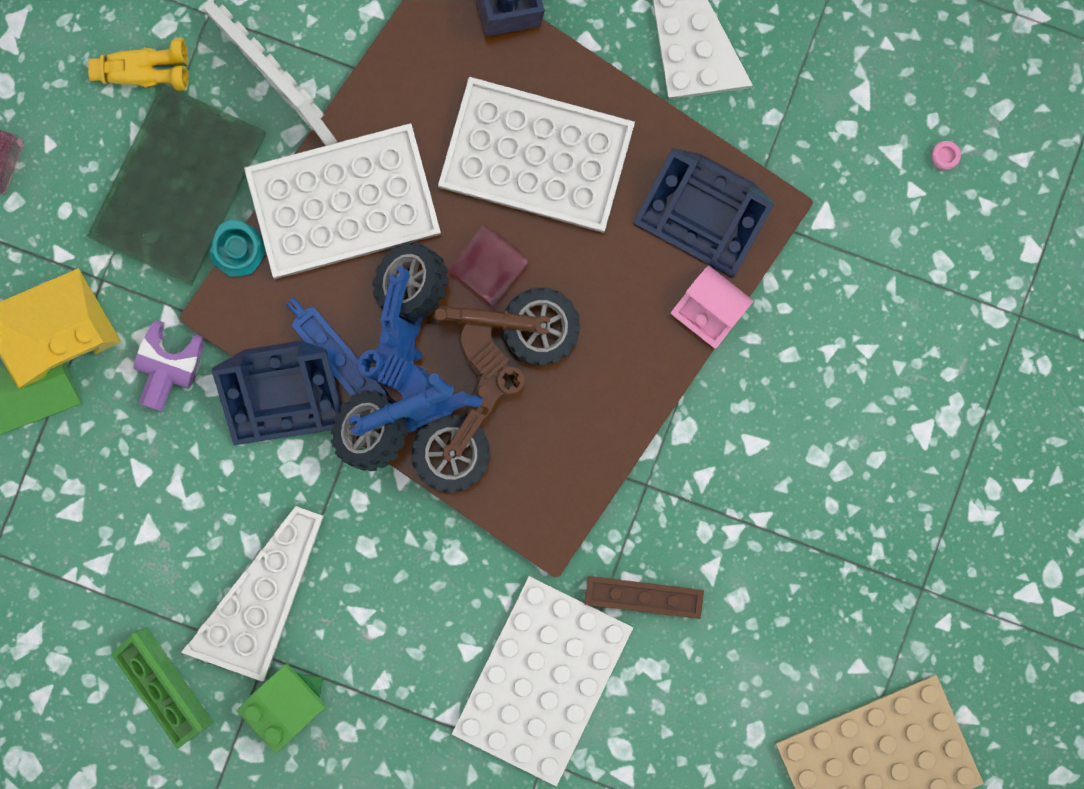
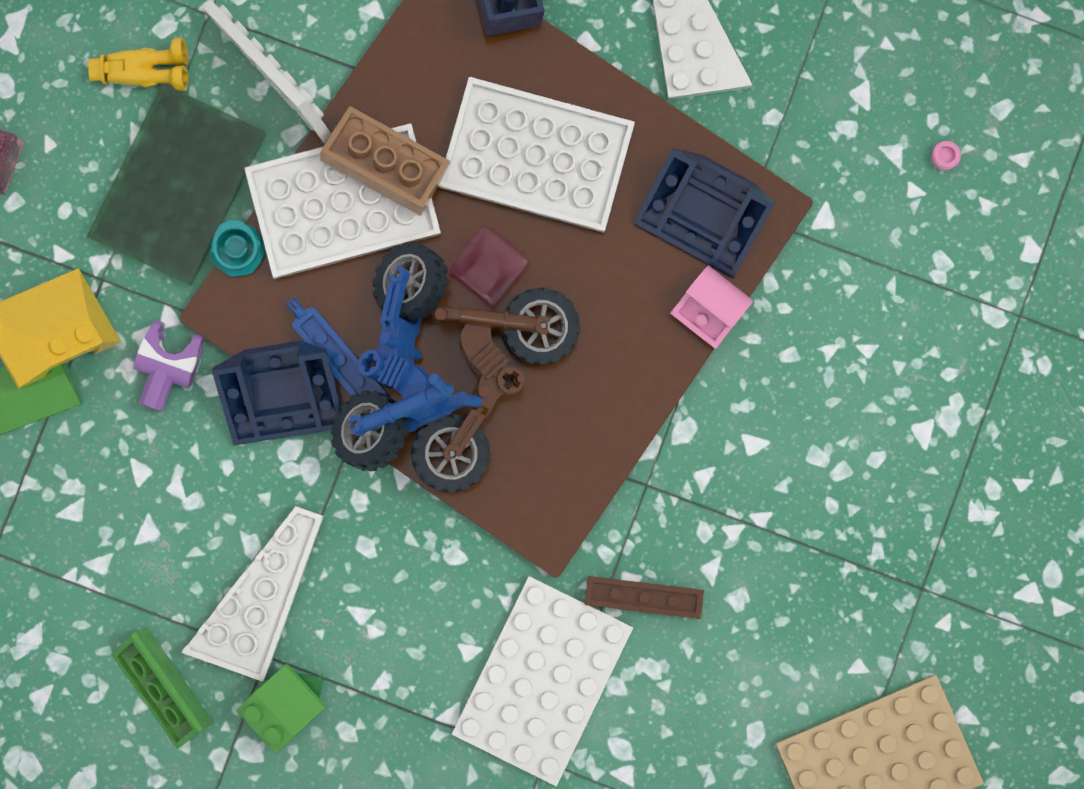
none -> medium nougat slope [320,106,450,216]

